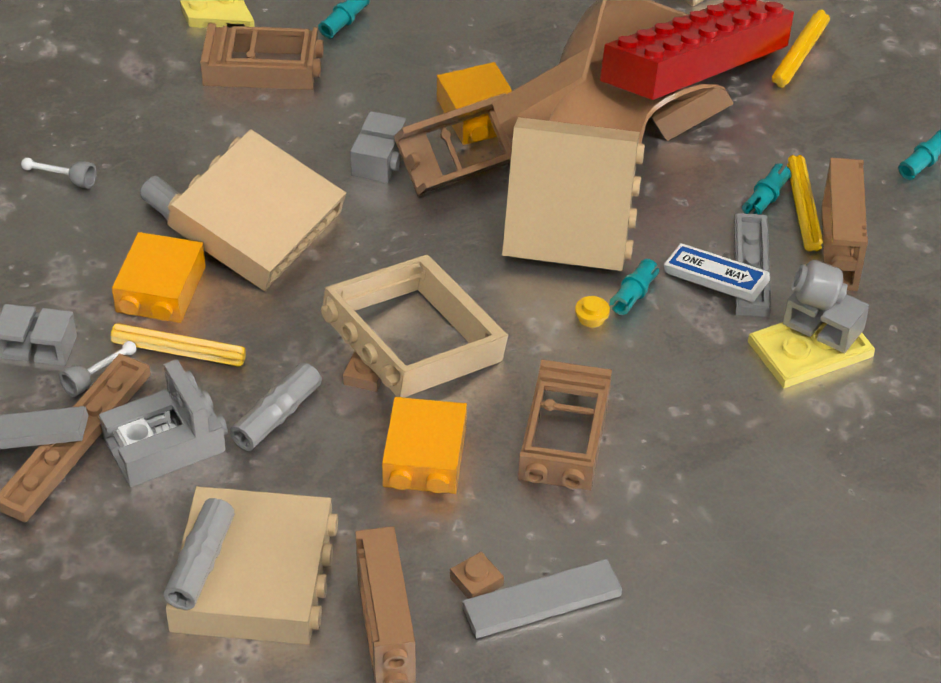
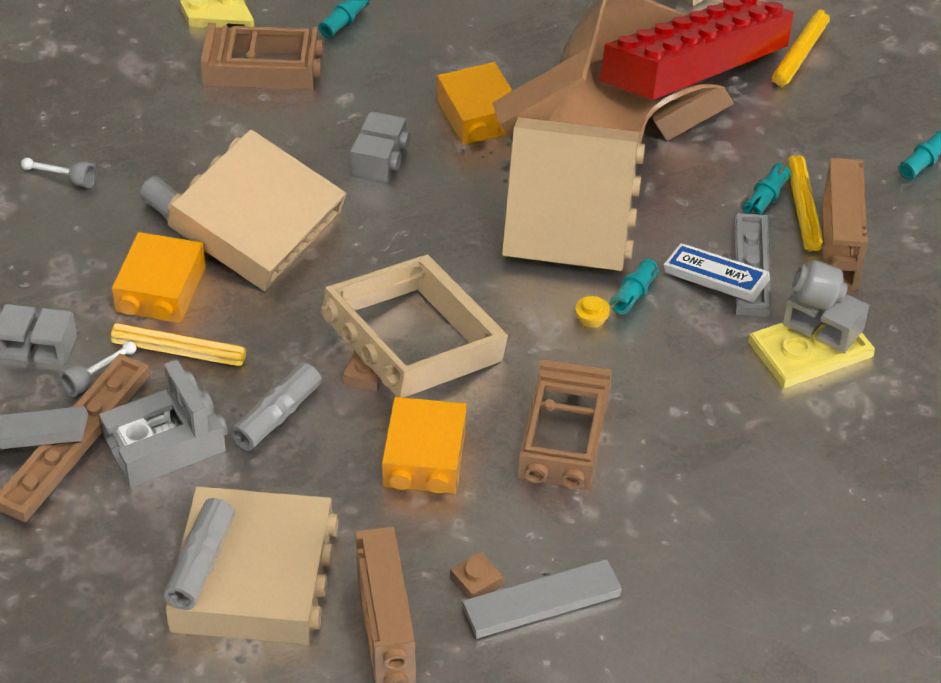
medium nougat door [394,93,513,196] -> none

